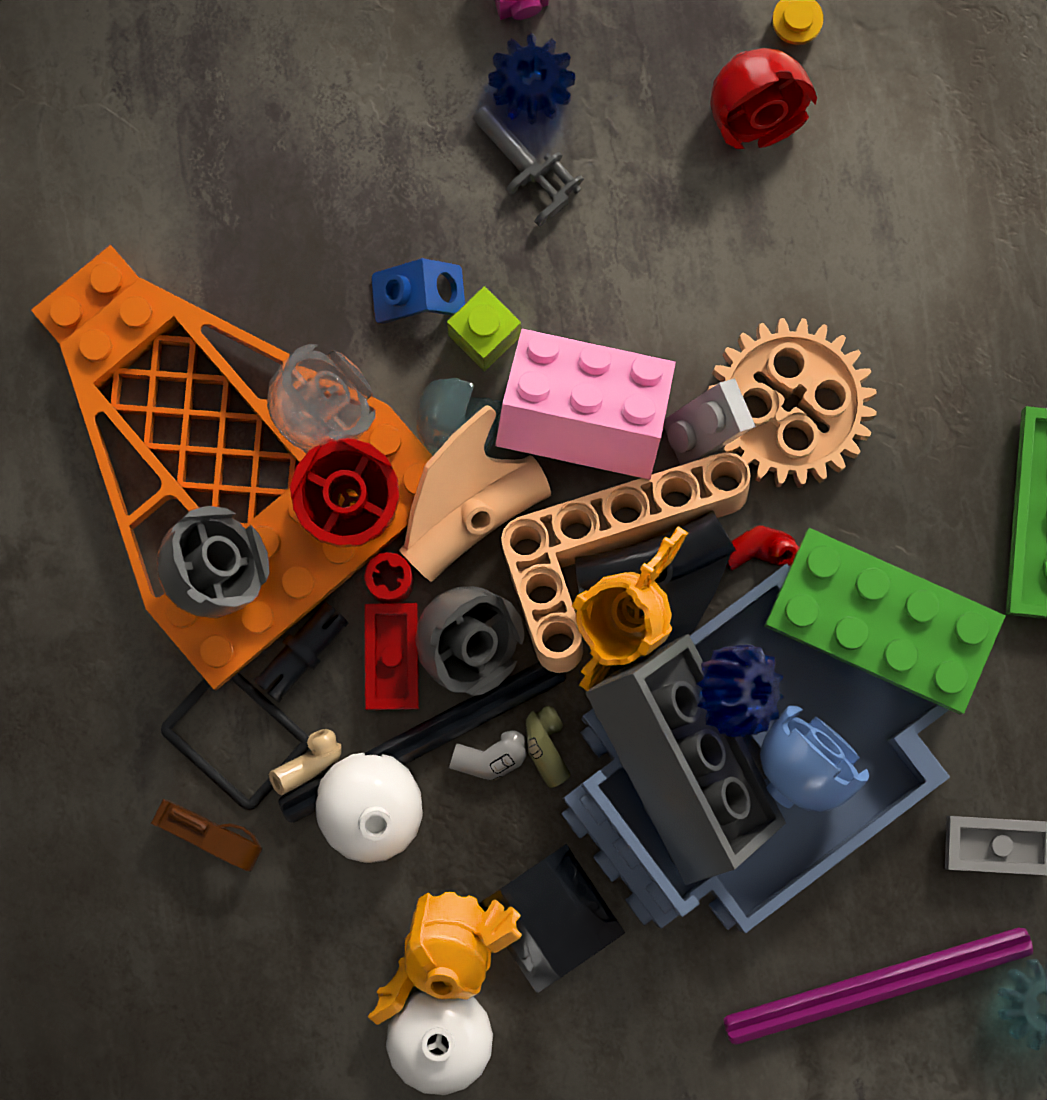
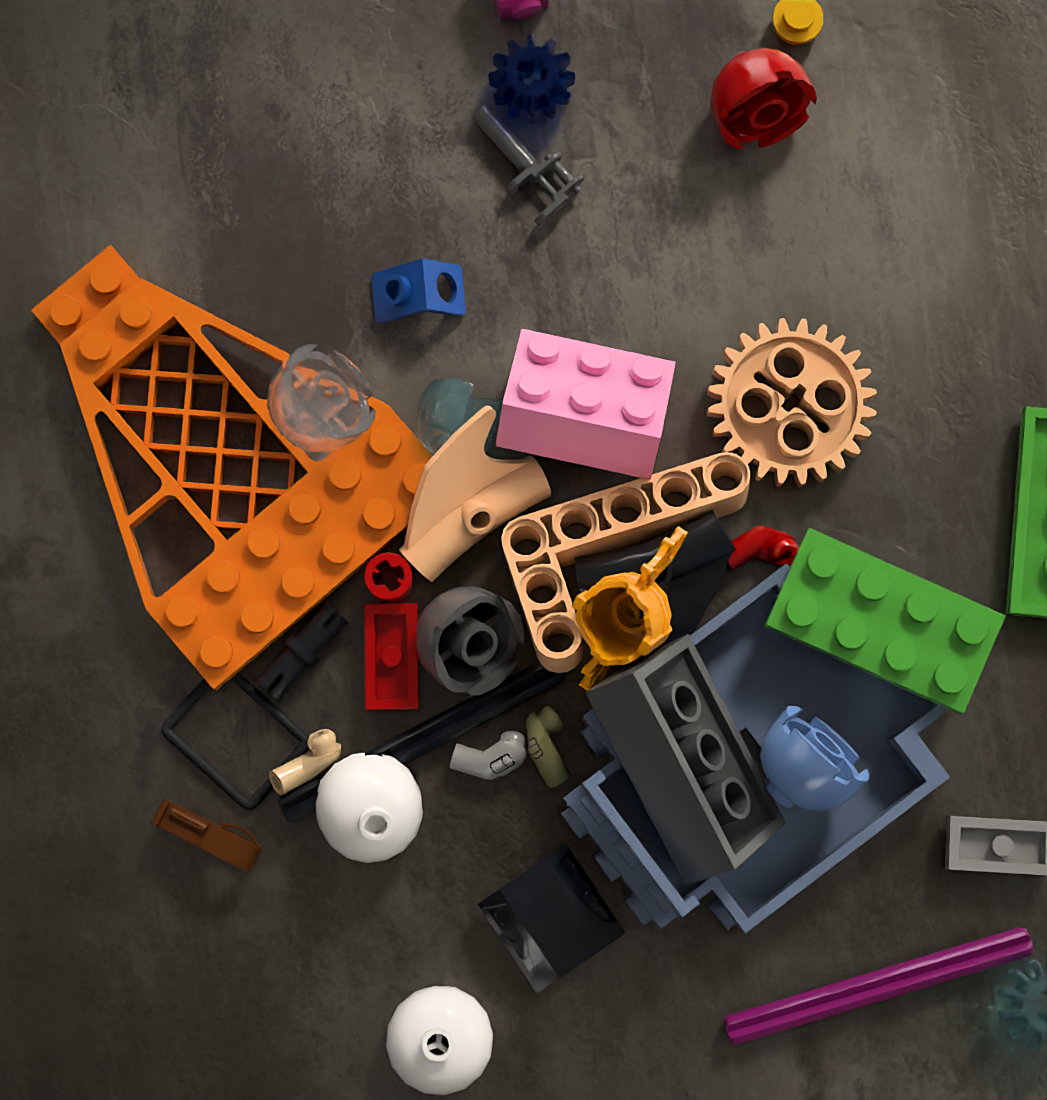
dark grey cylinder [157,506,270,618] -> none
red cylinder [290,438,400,548] -> none
light orange helmet [368,892,522,1025] -> none
lime brick [447,286,521,372] -> none
light grey plate [663,378,756,465] -> none
clear blue gear [696,645,785,737] -> none

